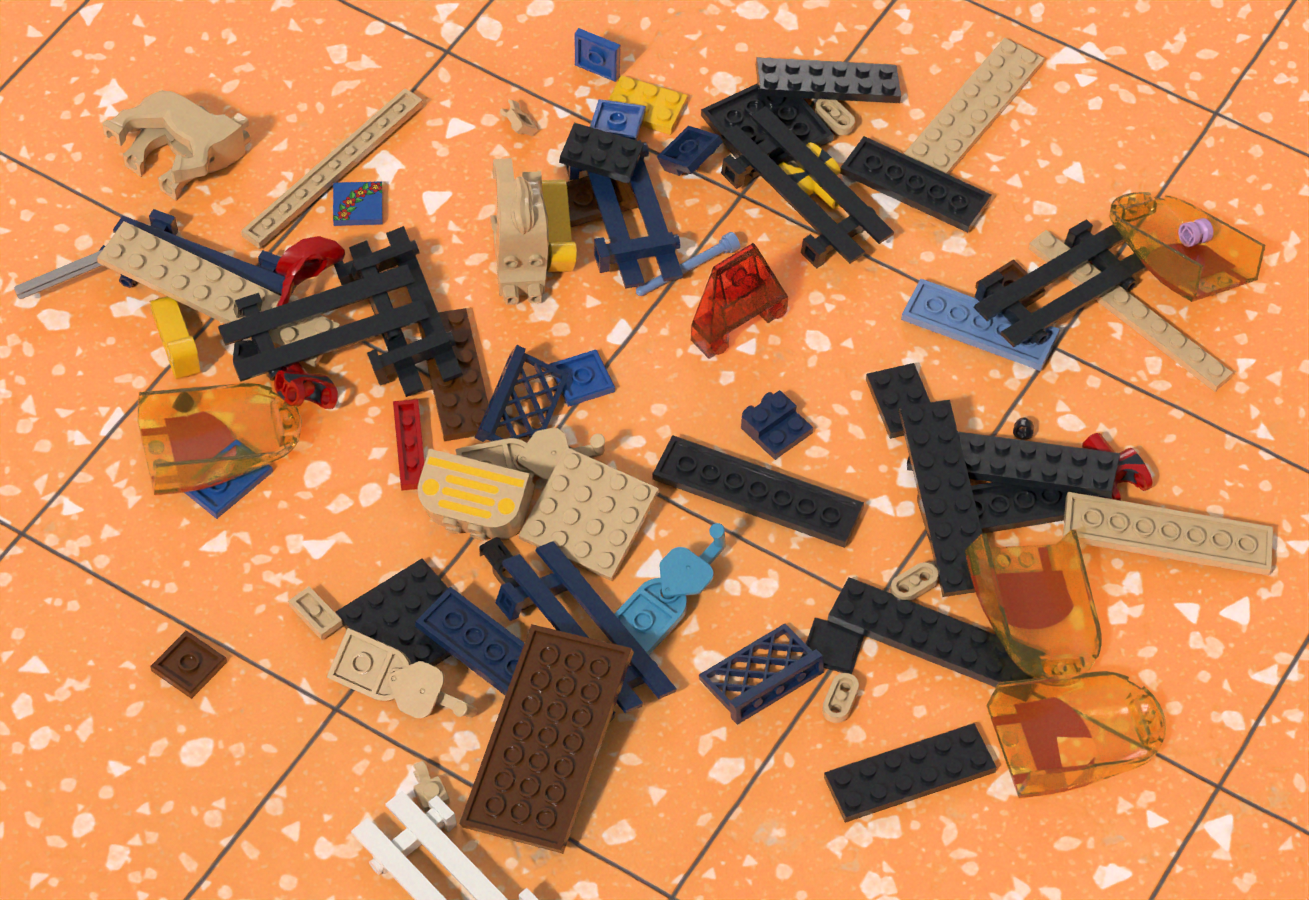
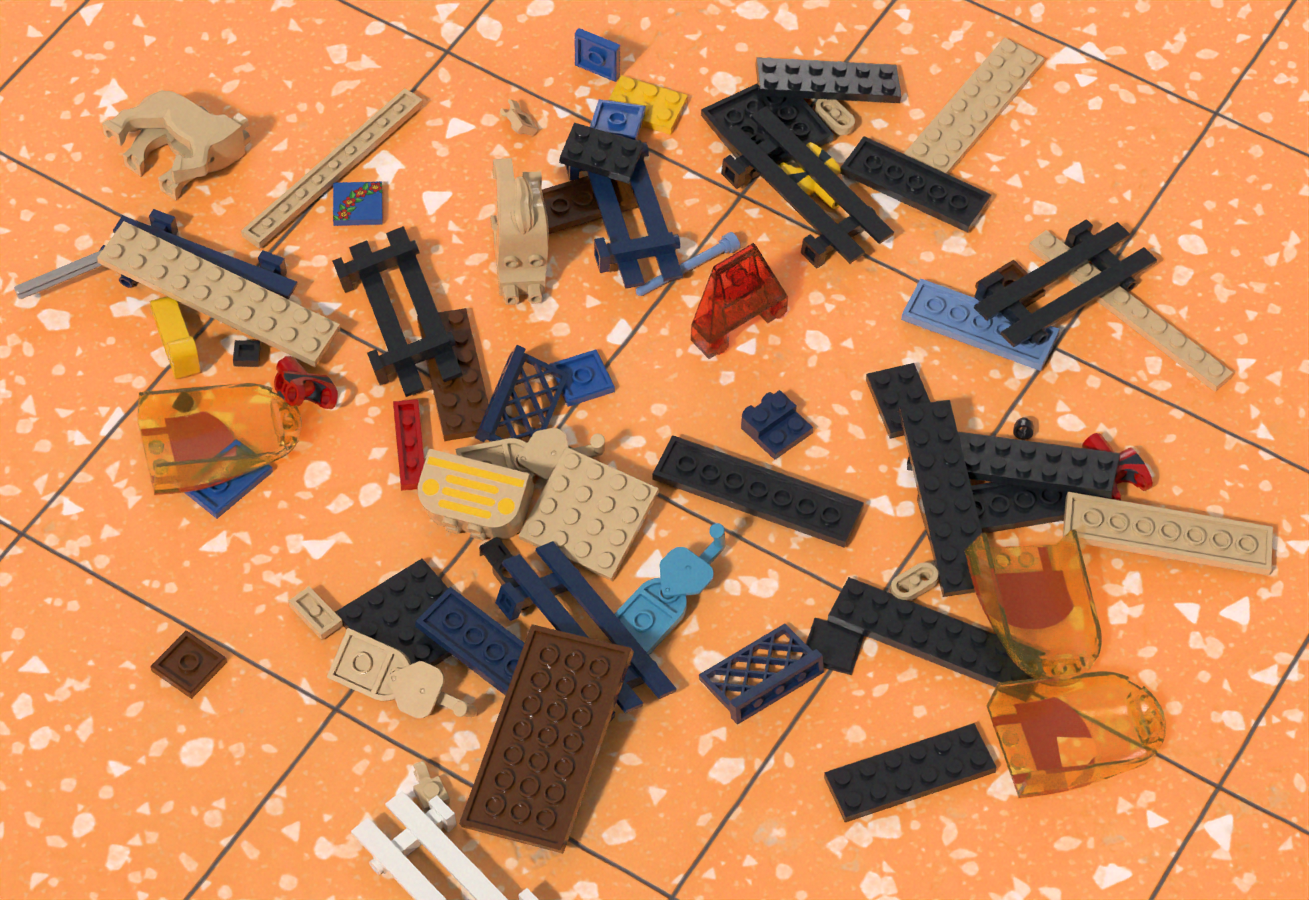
black fence [218,254,430,382] -> none
red hat [276,236,345,307] -> none
yellow beam [542,179,576,272] -> none
dark blue plate [657,125,723,176] -> none
tan plate [822,673,859,723] -> none
clear yellow windscreen [1109,192,1266,302] -> none
lavender wheel [1178,218,1213,247] -> none

